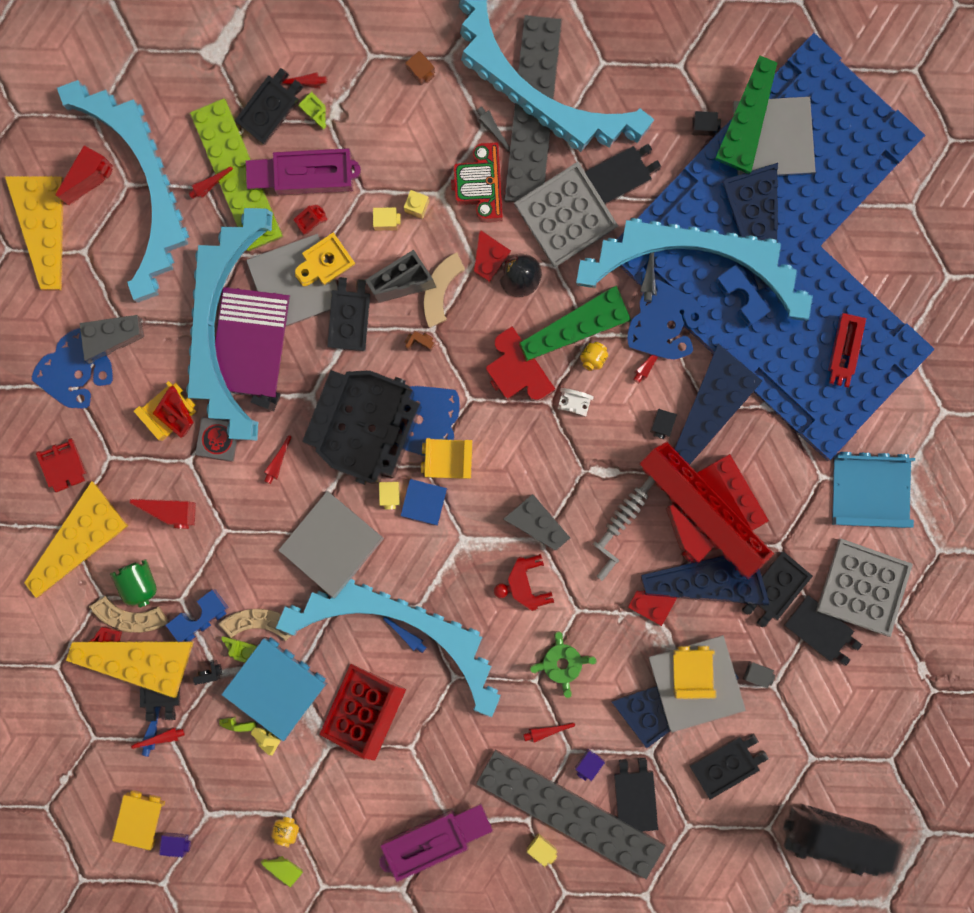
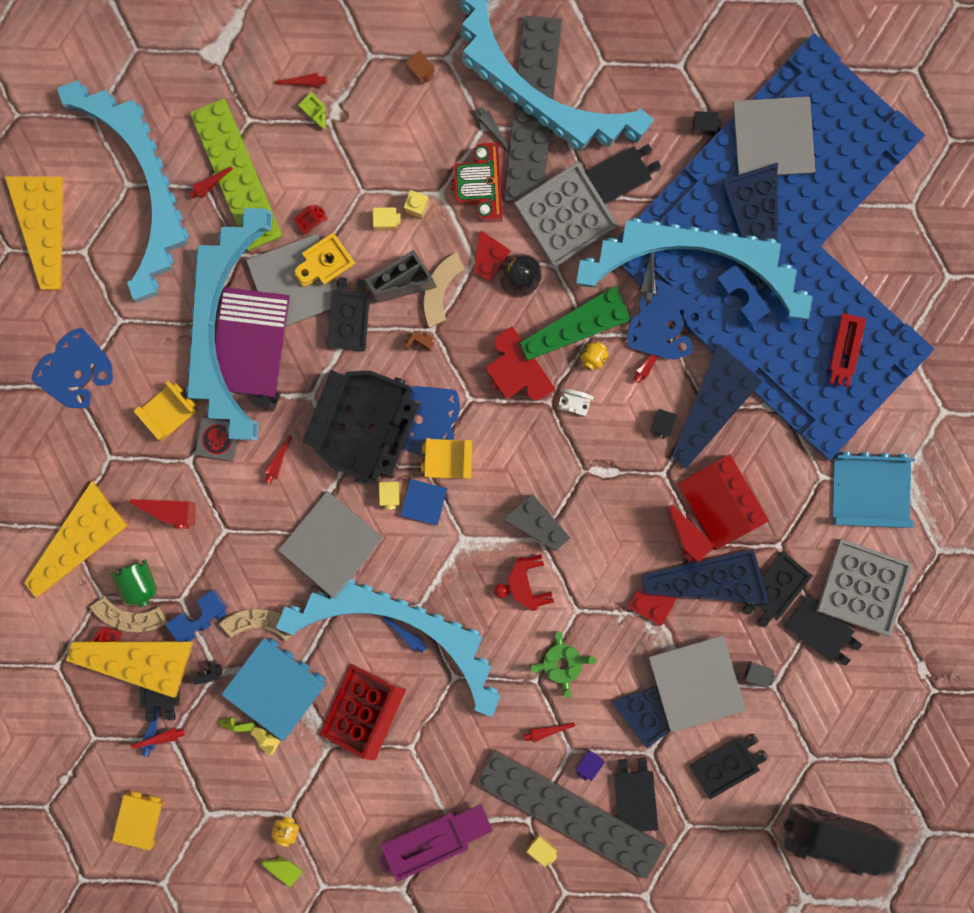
red plate [36,438,87,493] -> none
red slope [55,145,113,205] -> none
dark grey wedge [80,315,144,364] -> none
red wing [152,386,194,438] -> none
dark purple brick [160,832,191,858] -> none
lime slope [222,636,258,663] -> none
black tile [234,68,304,145] -> none
magenta piece [246,148,361,195] -> none
light grey piece [593,476,656,581] -> none
red brick [640,442,774,578] -> none
yellow panel [673,646,716,699] -> none
green wing [715,55,777,175] -> none

